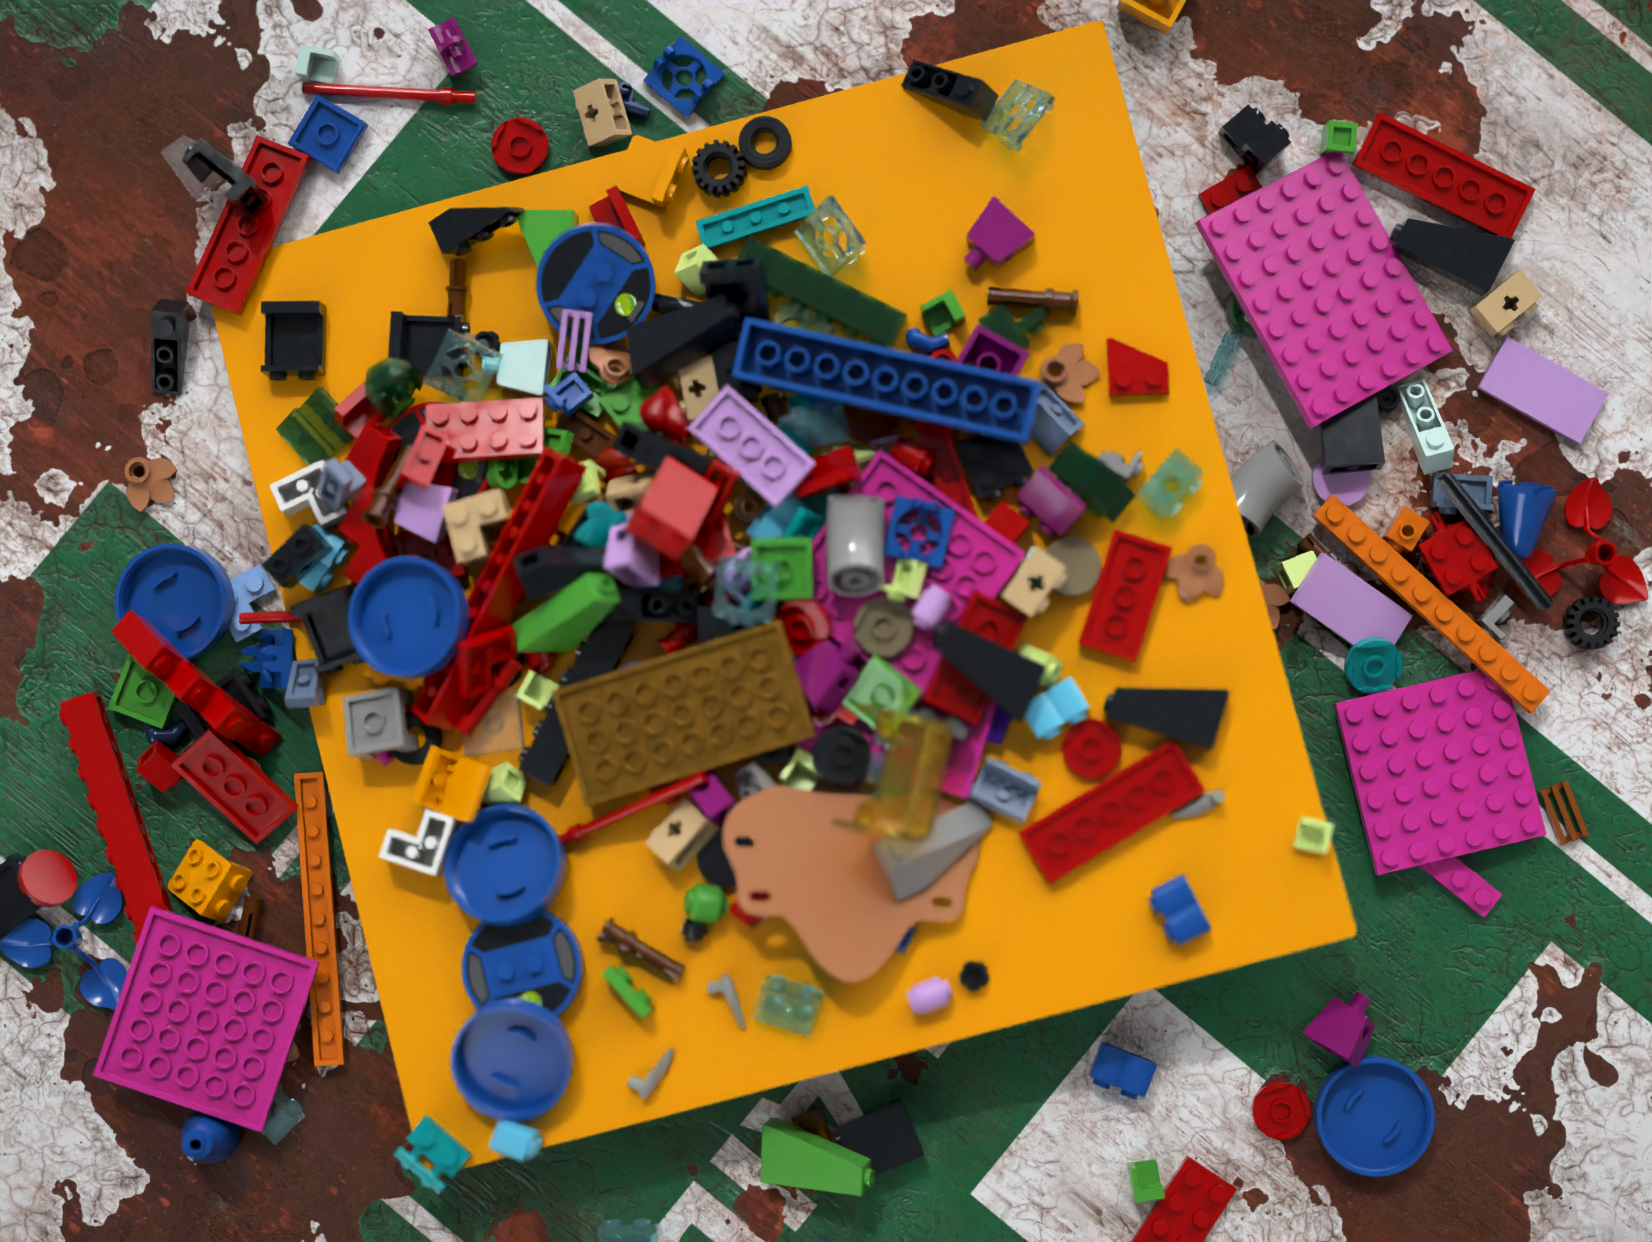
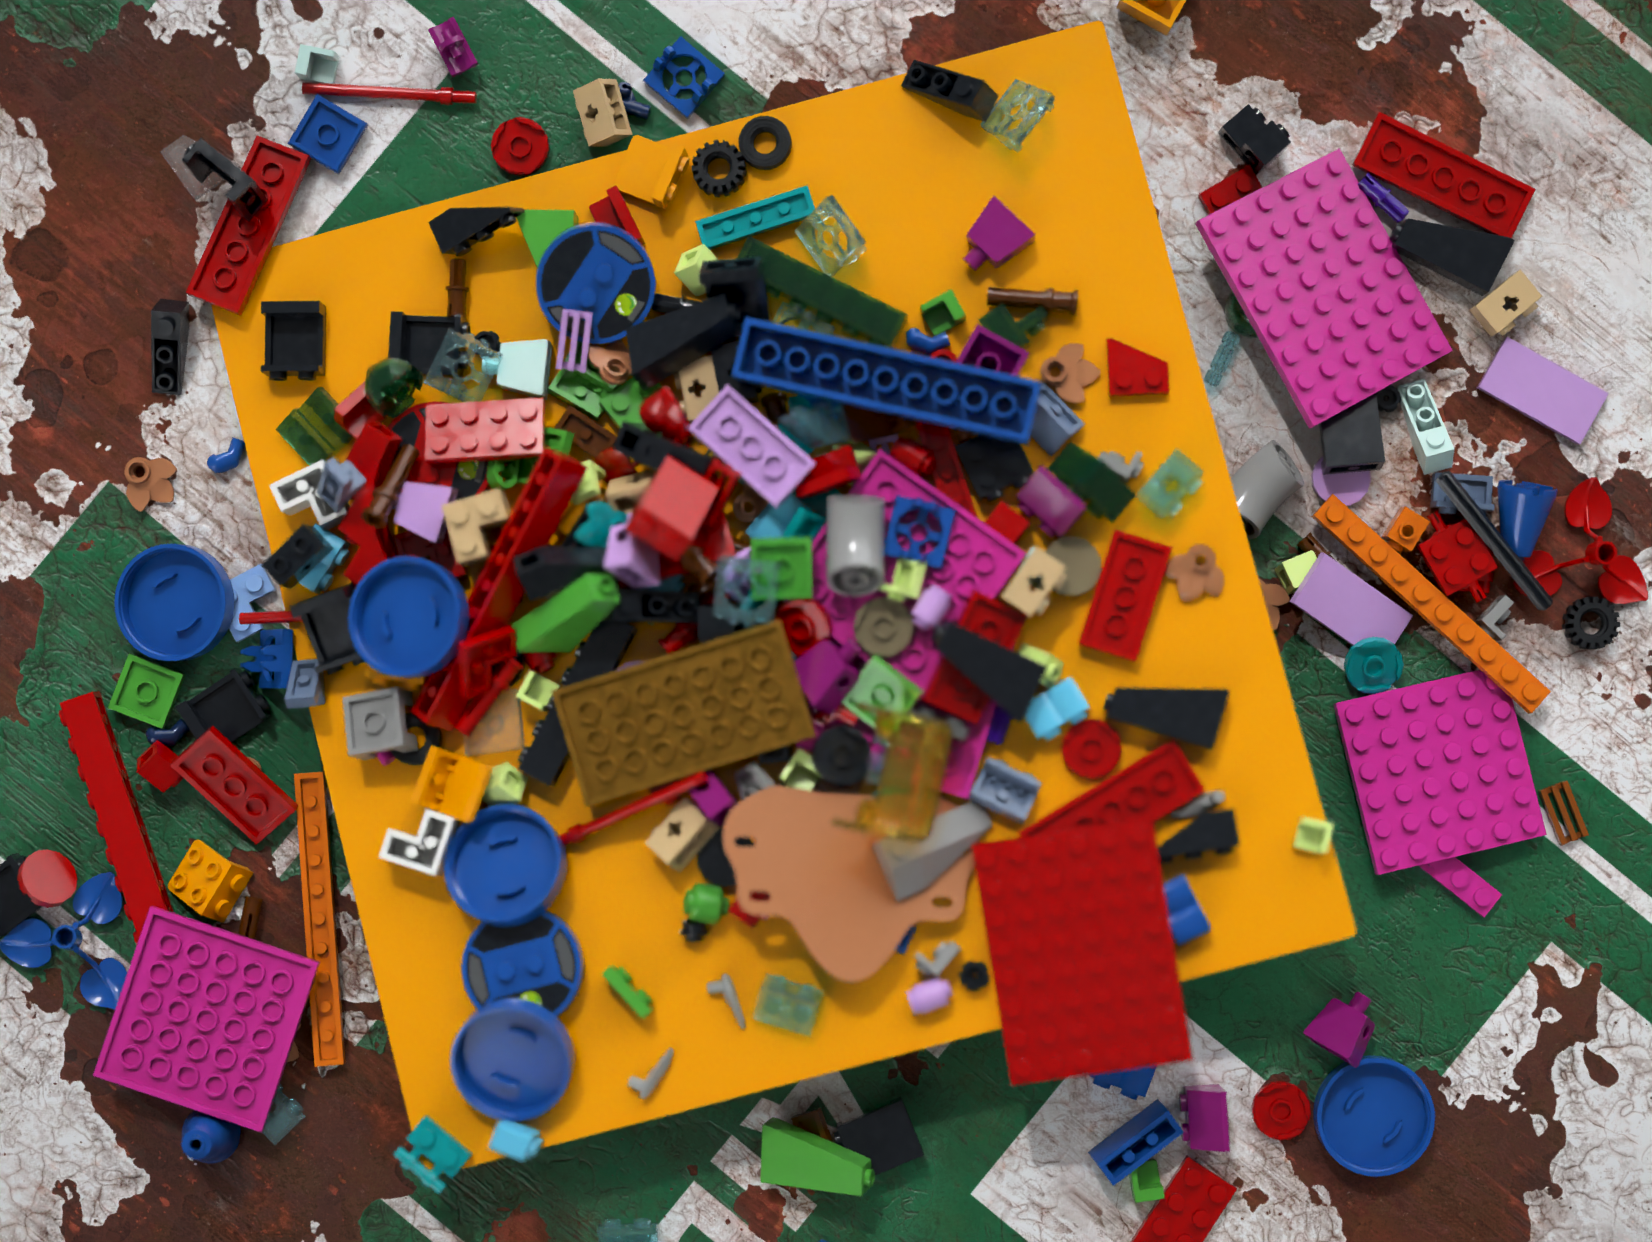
red arch [111,609,282,757] -> none
panel [396,424,451,491] -> none
blue bracket [543,372,594,419] -> none
reddish brown pin [596,917,686,983] -> none
bright green panel [1320,120,1358,156] -> none
none -> blue arm [207,437,245,473]
none -> light grey bracket [914,940,961,976]
none -> red plate [972,816,1193,1086]
none -> blue brick [1088,1099,1184,1186]
none -> black slope [1158,809,1240,863]
none -> magenta slope [1179,1084,1230,1152]
none -> dark purple axle [1357,172,1409,223]

